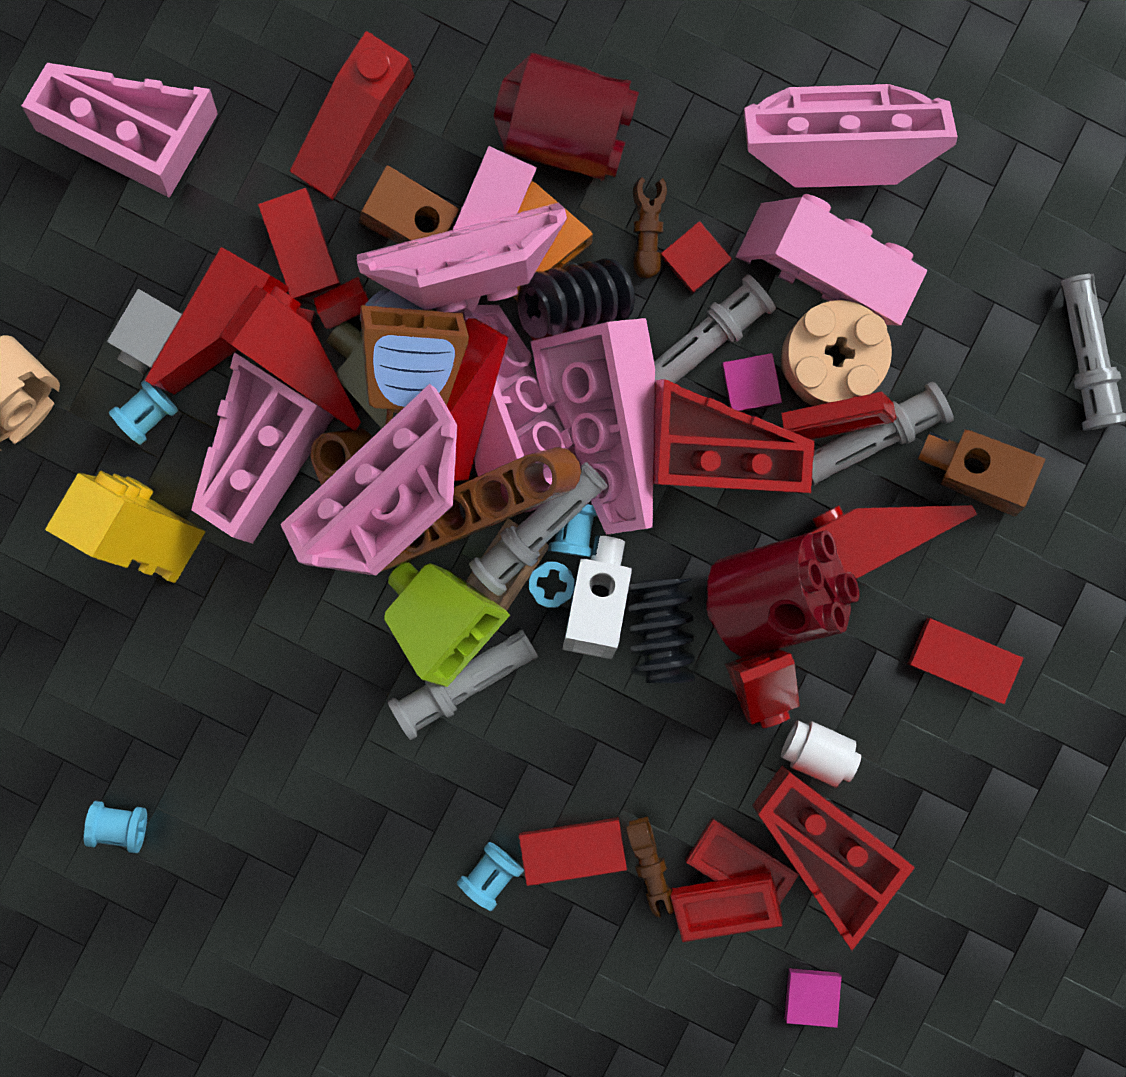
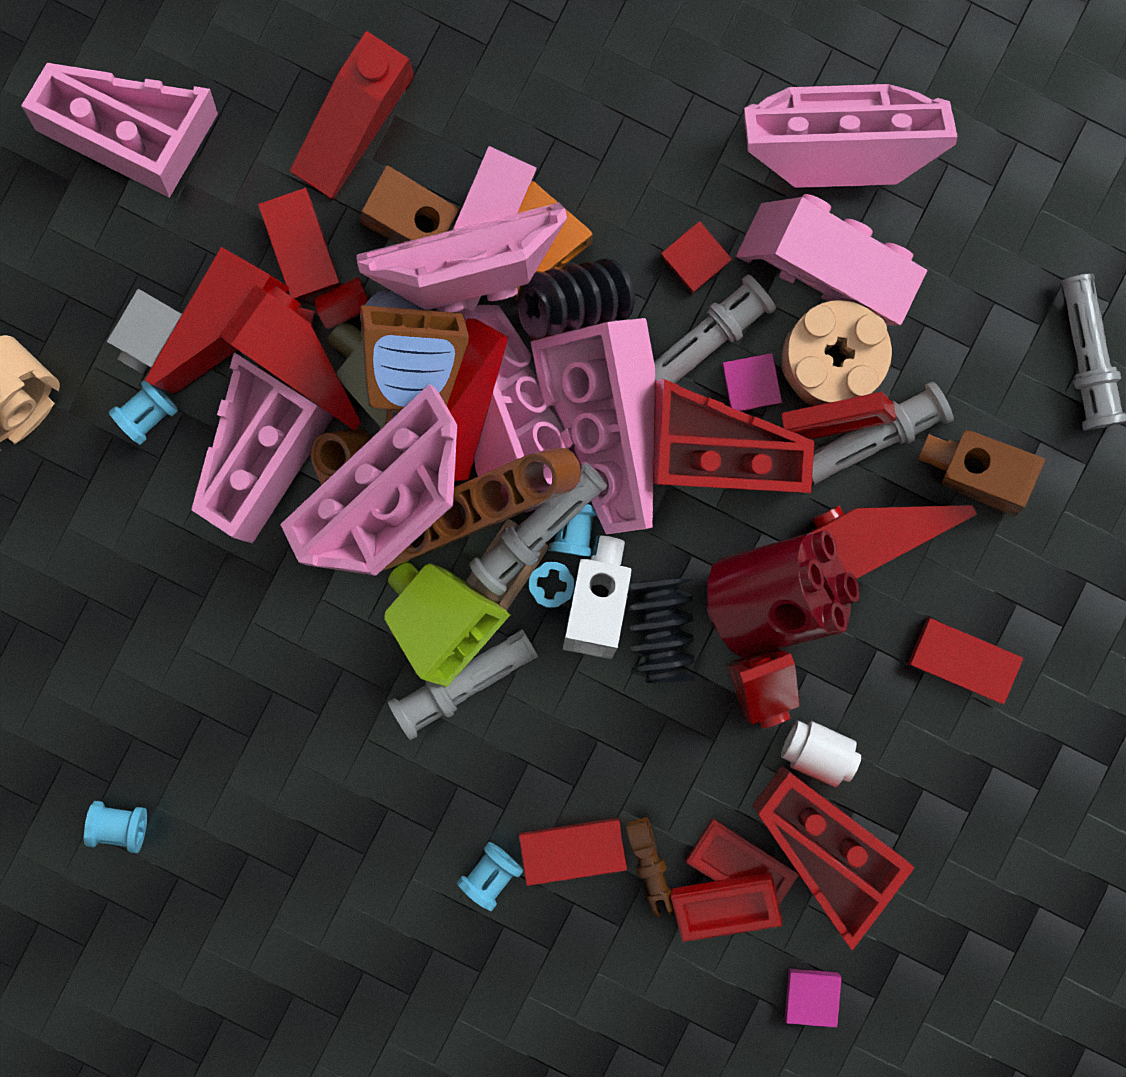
yellow wedge [45,471,206,583] -> none
dark red cylinder [494,52,639,181] -> none
reddish brown piece [633,177,667,279] -> none

